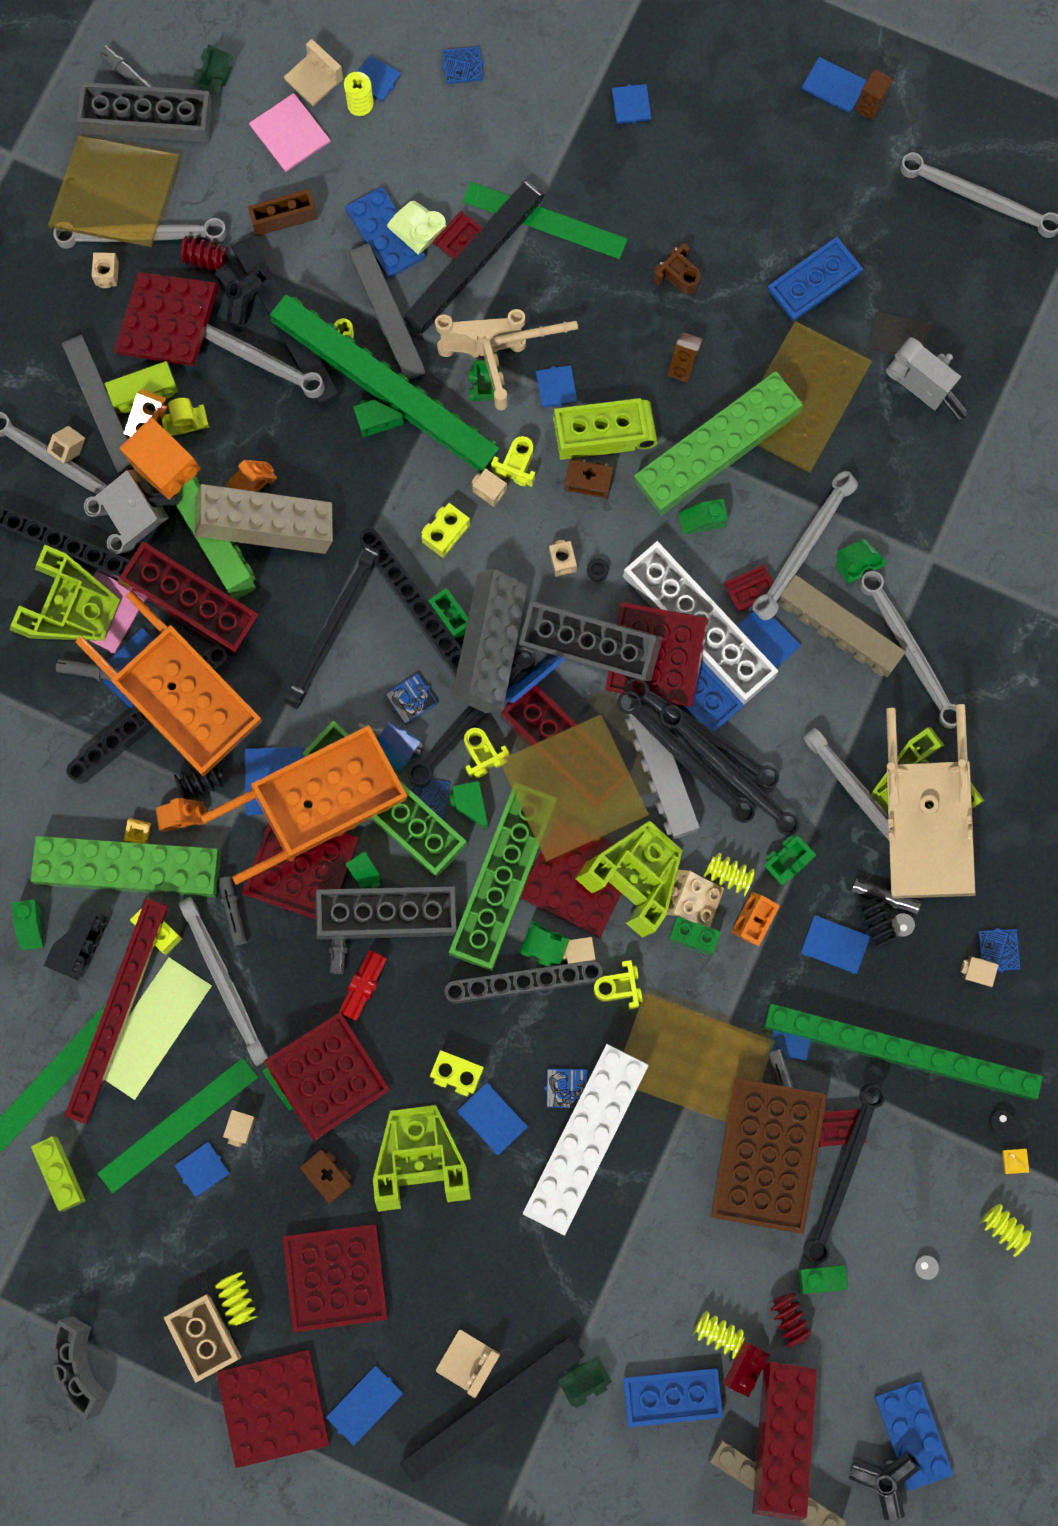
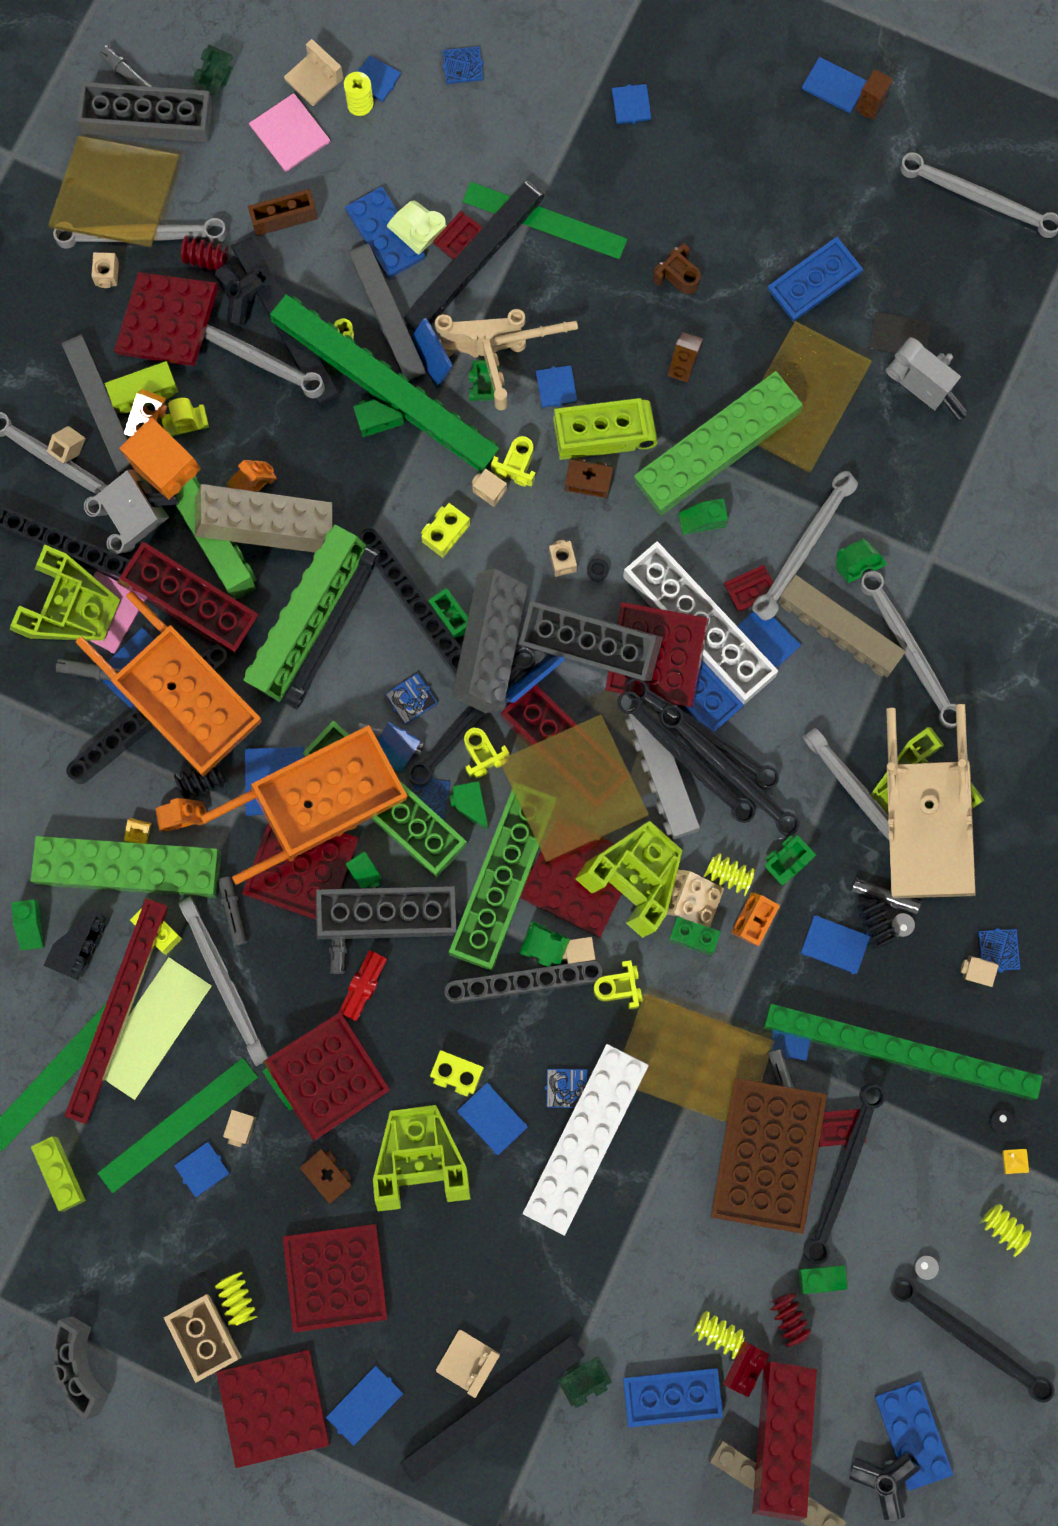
none -> bright green brick [244,525,367,702]
none -> blue piece [411,318,453,387]
none -> black piece [890,1277,1055,1403]

